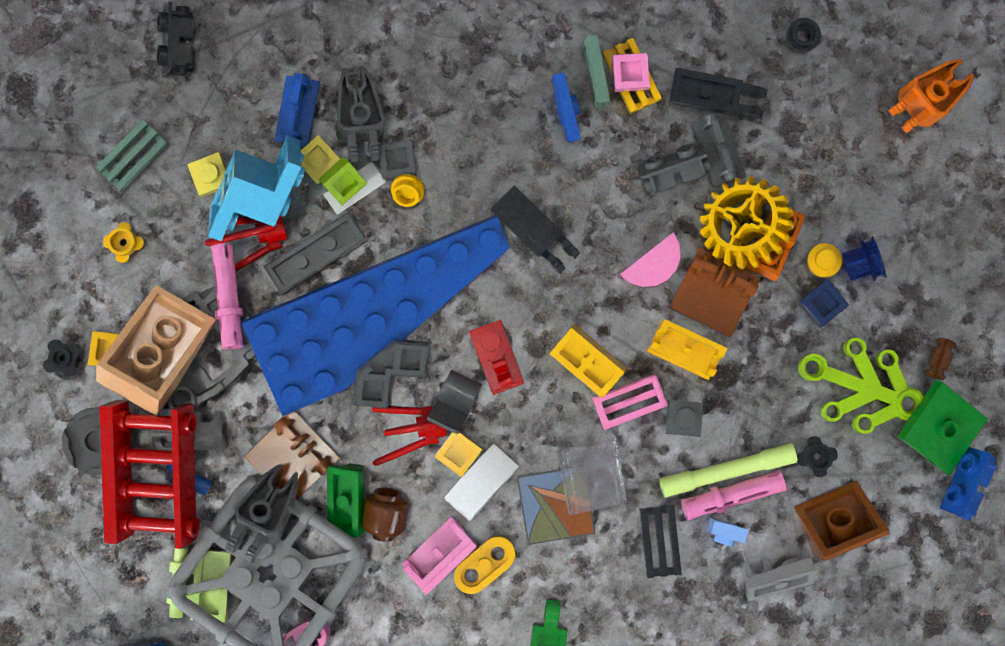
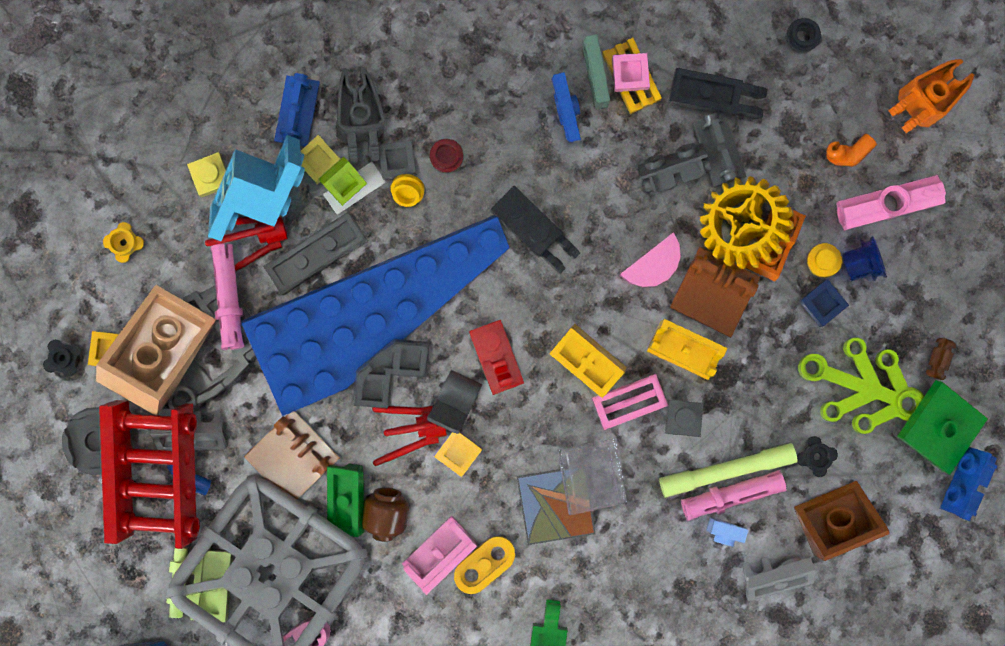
sand green tile [95,119,169,192] -> none
black hinge [157,2,193,77] -> none
dark grey hinge [226,464,298,563] -> none
white slope [445,444,519,522] -> none
black tile [639,505,682,578] -> none
none -> dark red plate [430,139,464,173]
none -> orange arm [826,134,877,167]
none -> bright pink piece [836,175,946,231]

